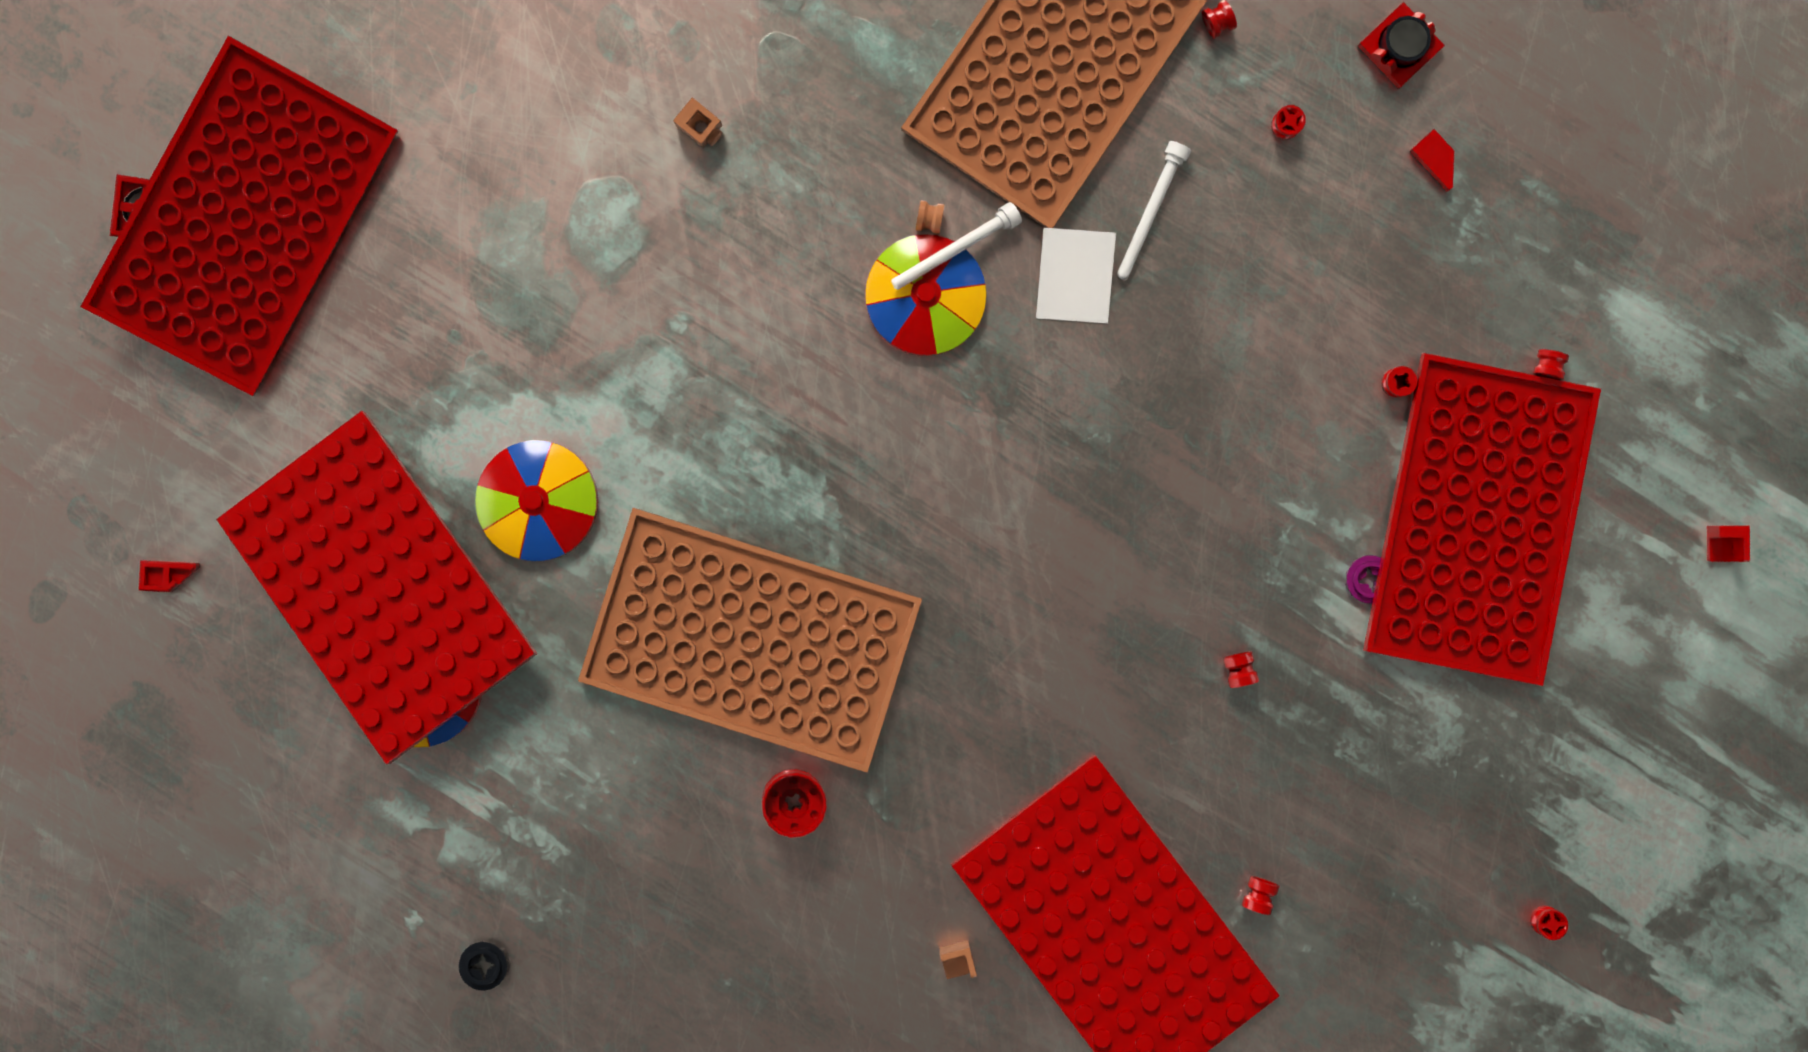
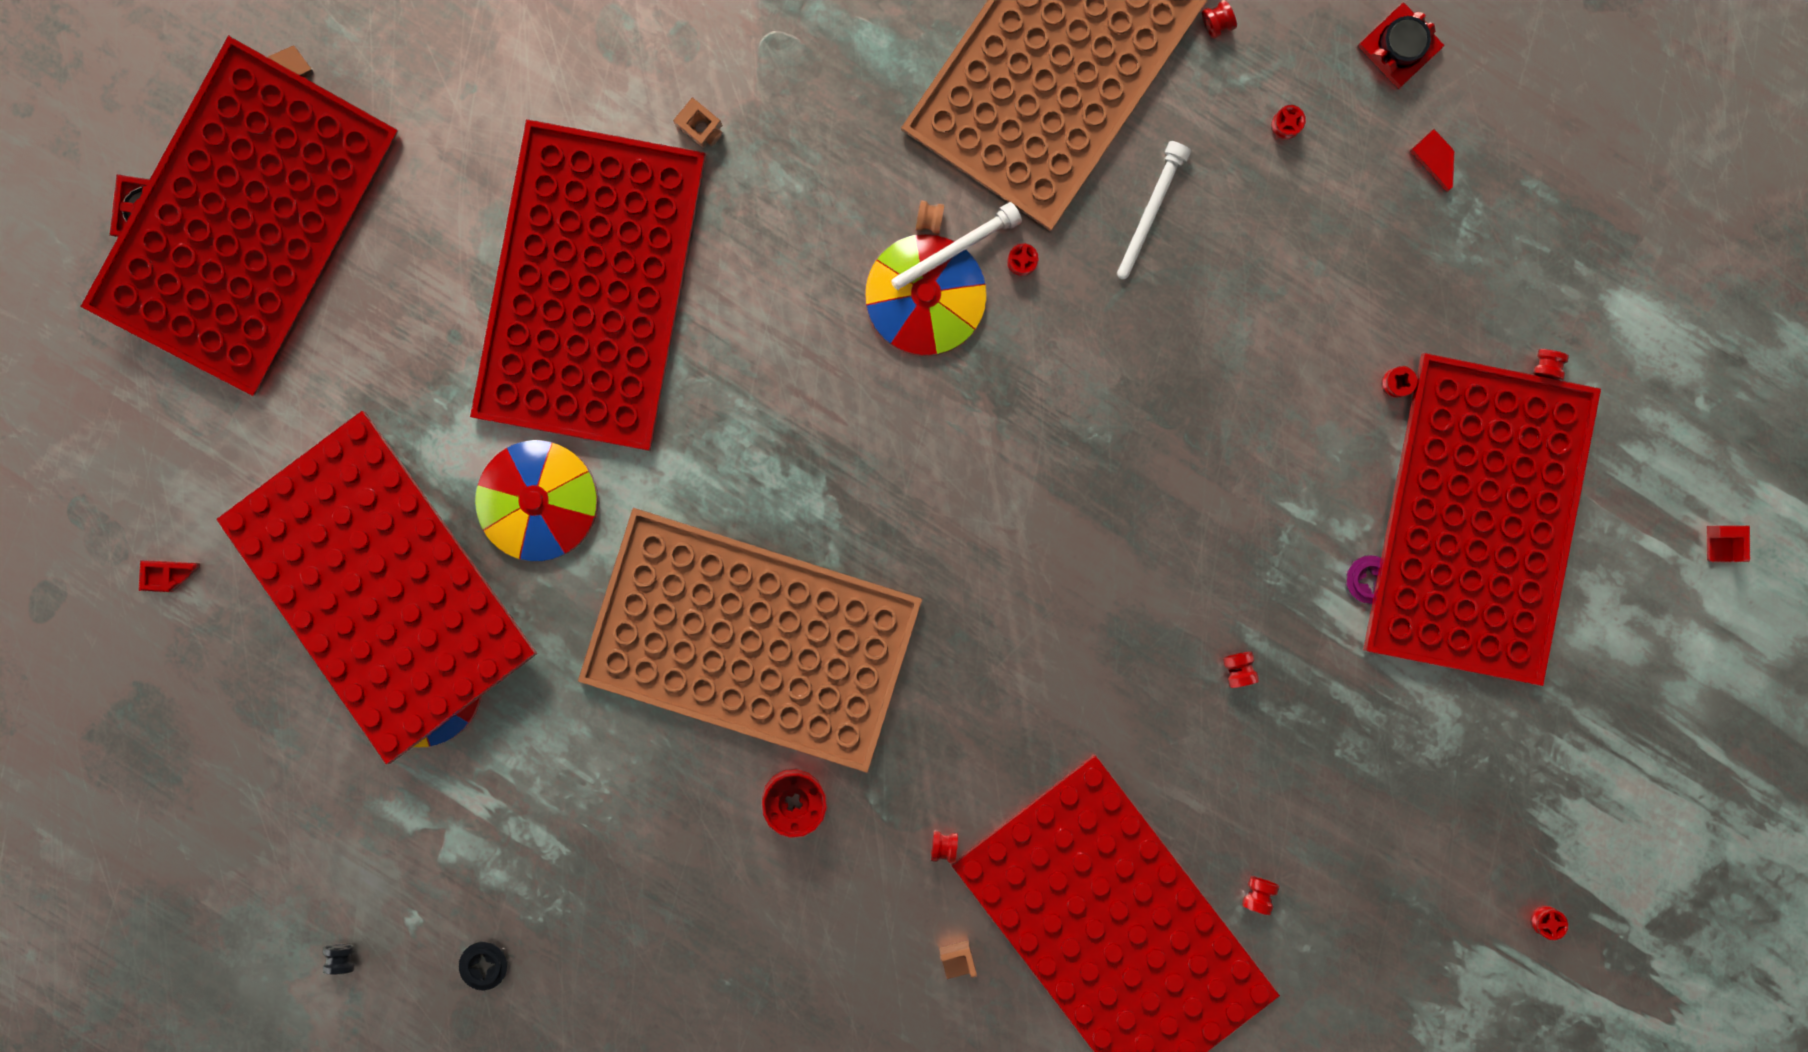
white sticker [1036,228,1116,323] -> none
none -> nougat slope [268,45,313,77]
none -> black wheel [323,944,354,975]
none -> red plate [470,119,706,451]
none -> red wheel [931,831,958,864]
none -> red wheel [1007,243,1039,277]

